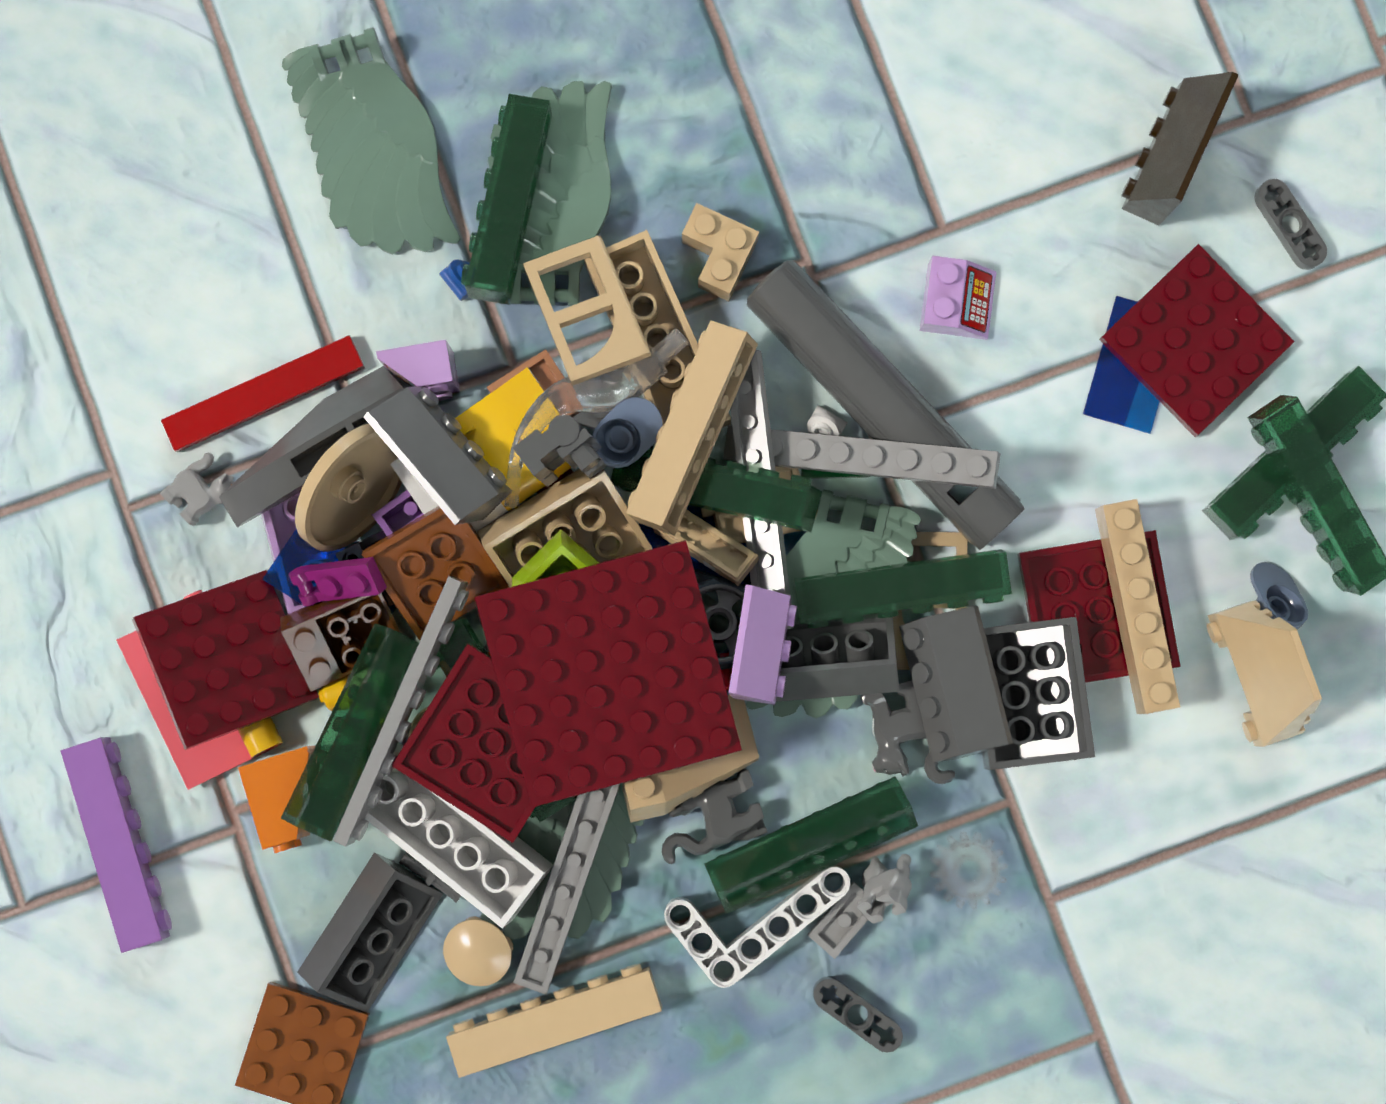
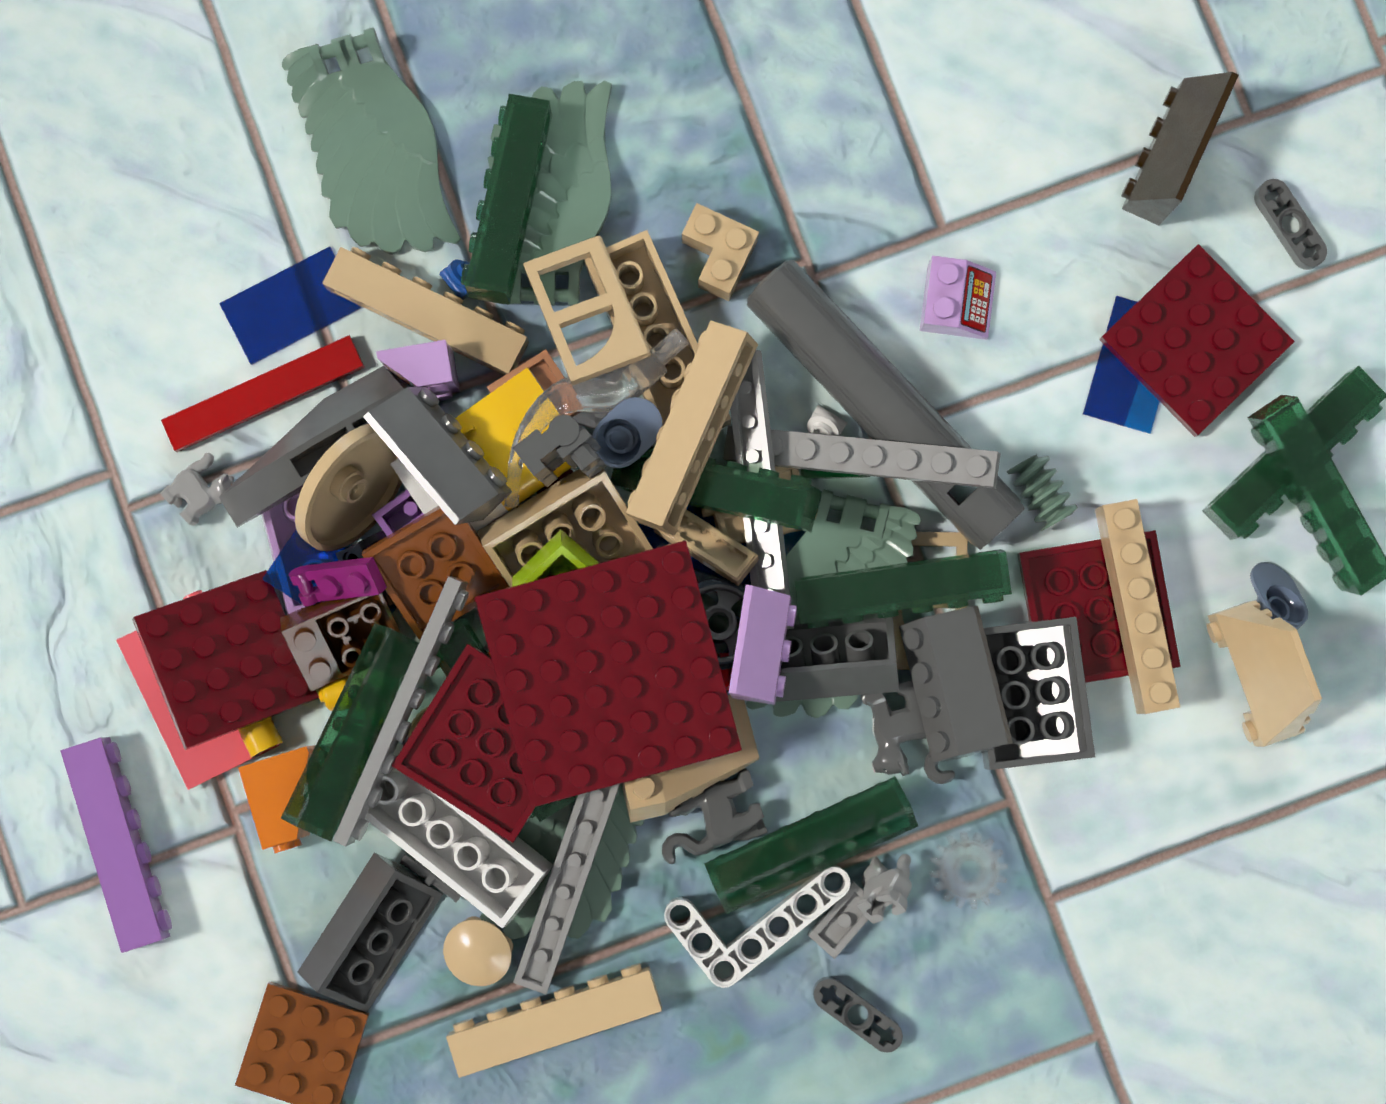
none -> clear blue piece [219,246,362,365]
none -> tan brick [322,247,529,375]
none -> sand green piece [1006,454,1078,531]

